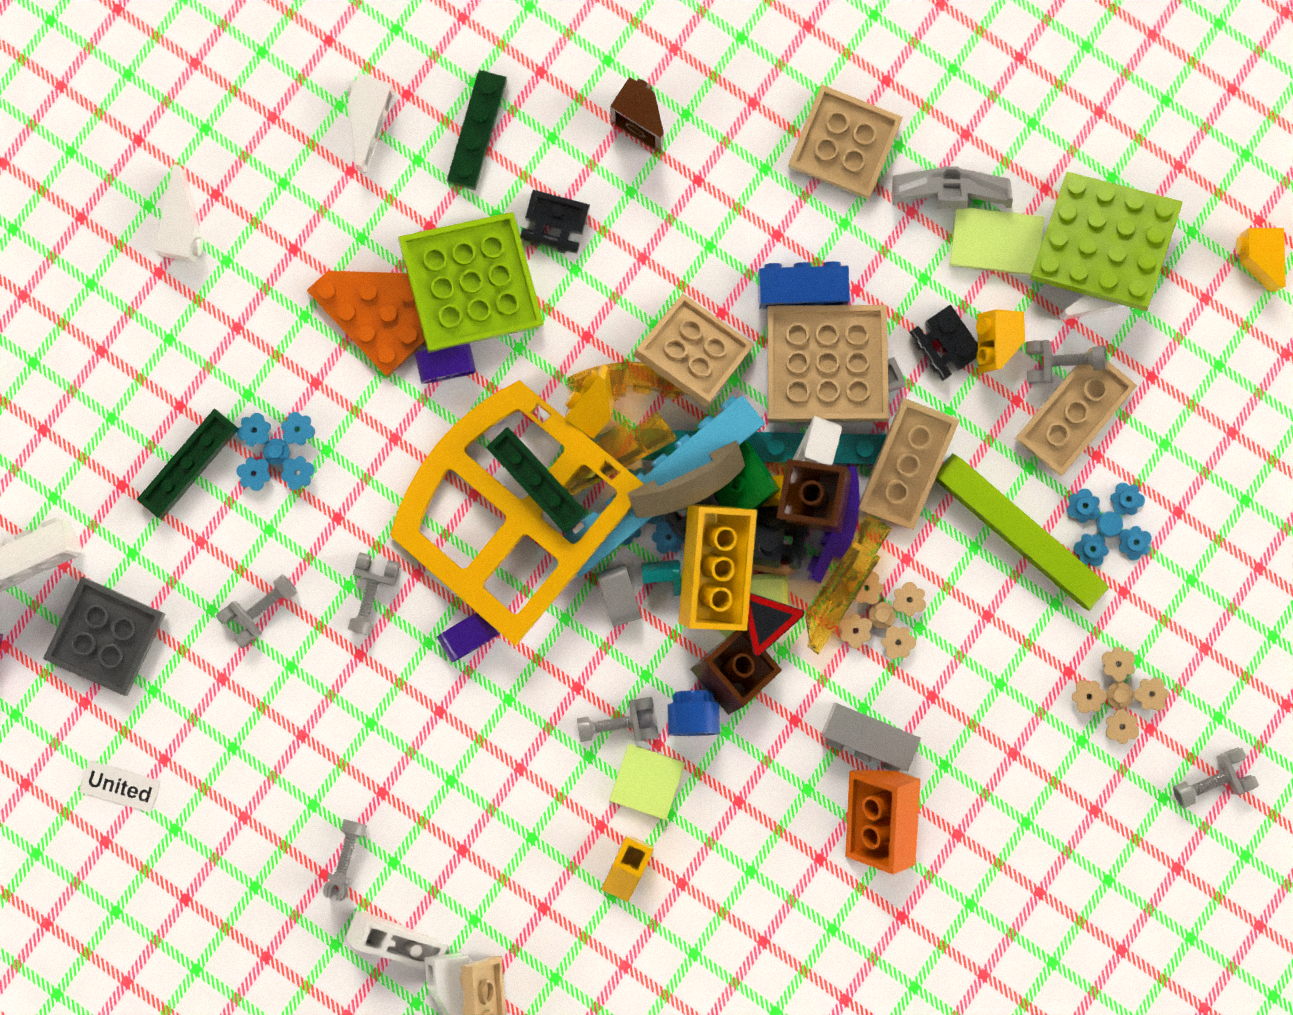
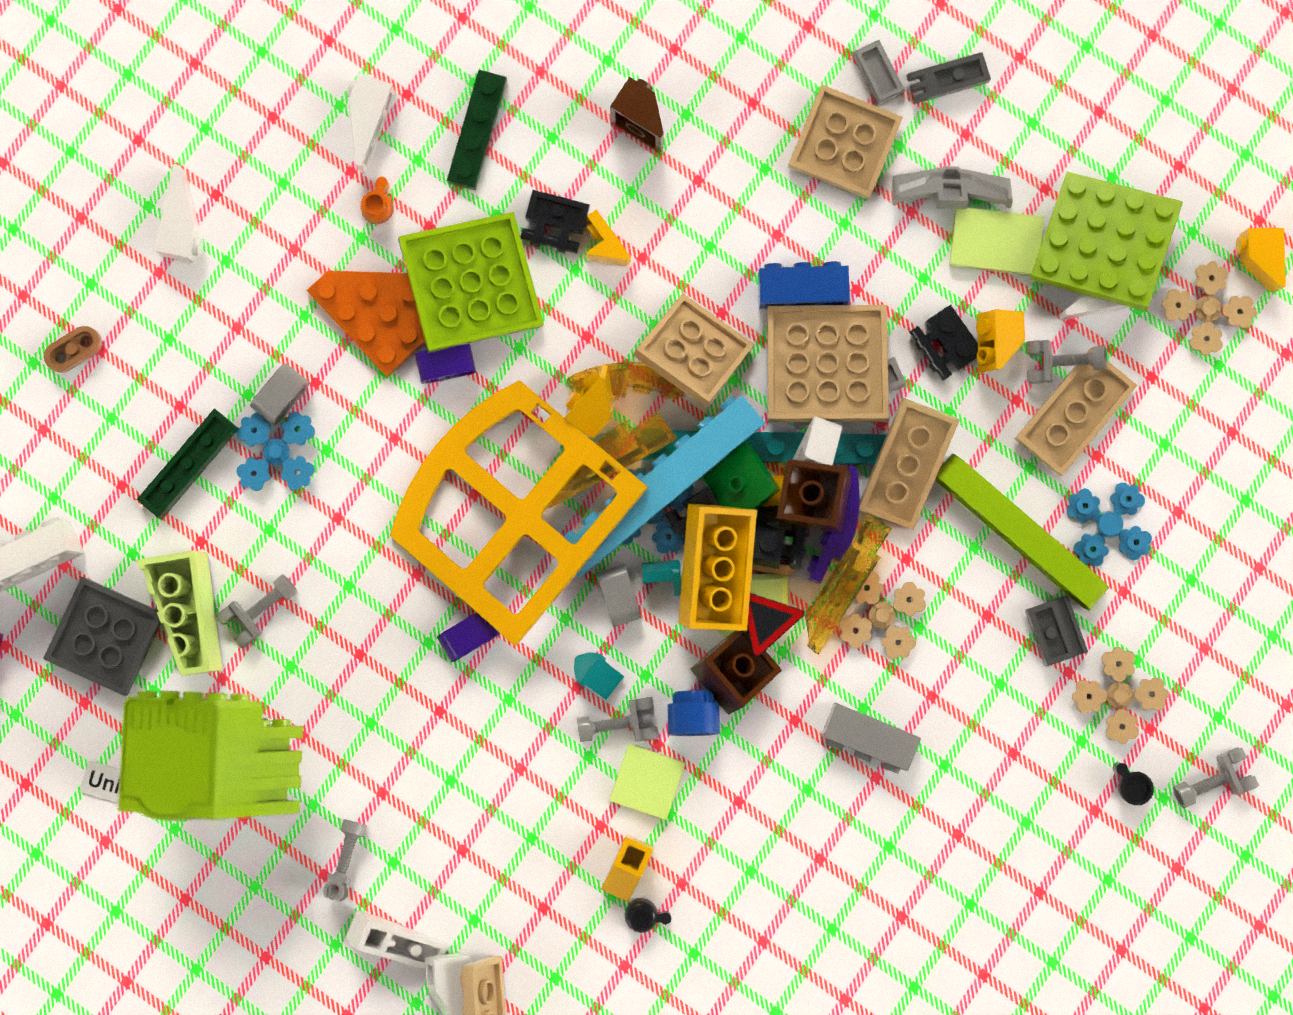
light grey bar [347,552,400,636] -> none
dark green plate [486,426,588,535] -> none
dark tan slope [627,441,745,518] -> none
orange slope [845,770,920,875] -> none
none -> medium nougat plate [44,326,102,373]
none -> lime piece [118,690,303,821]
none -> yellowish green wedge [137,551,223,676]
none -> light grey beam [250,363,310,425]
none -> orange piece [360,177,394,224]
none -> teal tile [574,652,624,700]
none -> yellow slope [585,209,631,266]
none -> black piece [624,898,672,933]
none -> light grey tile [852,40,905,106]
none -> dark grey hinge [906,52,991,104]
none -> dark grey plate [1025,595,1088,666]
none -> black piece [1112,762,1154,806]
none -> tan plant [1161,261,1257,356]

